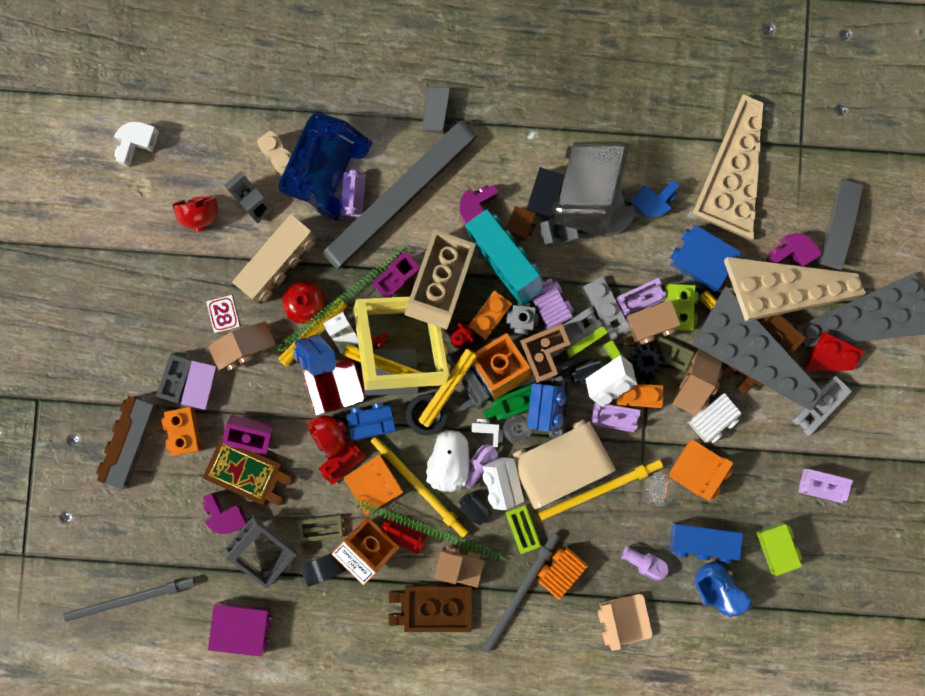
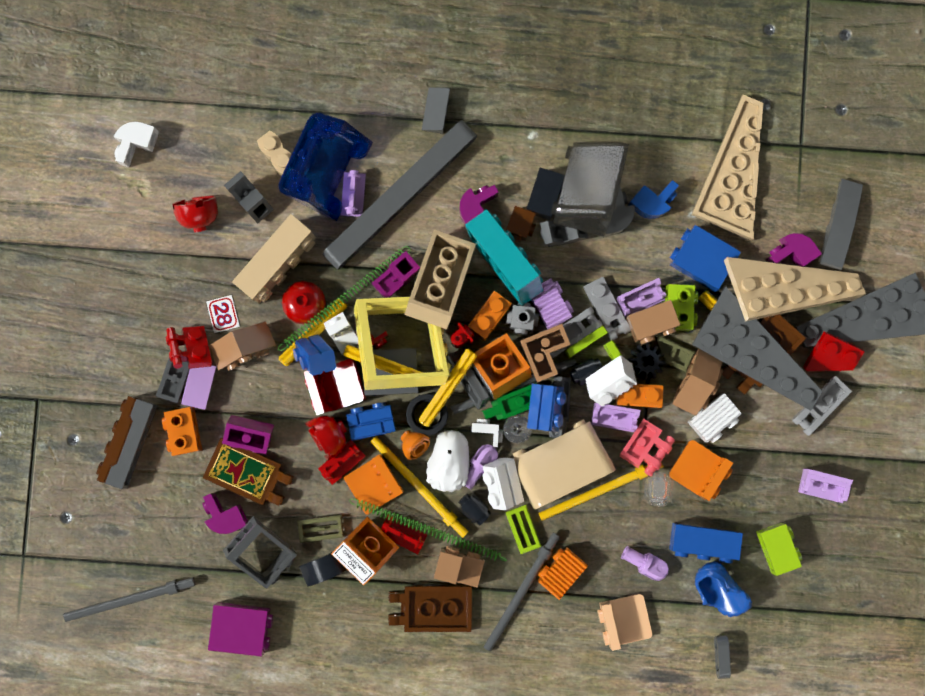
none -> red plate [165,326,212,369]
none -> orange brick [401,430,430,460]
none -> coral plate [620,419,675,476]
none -> dark grey beam [714,635,731,679]

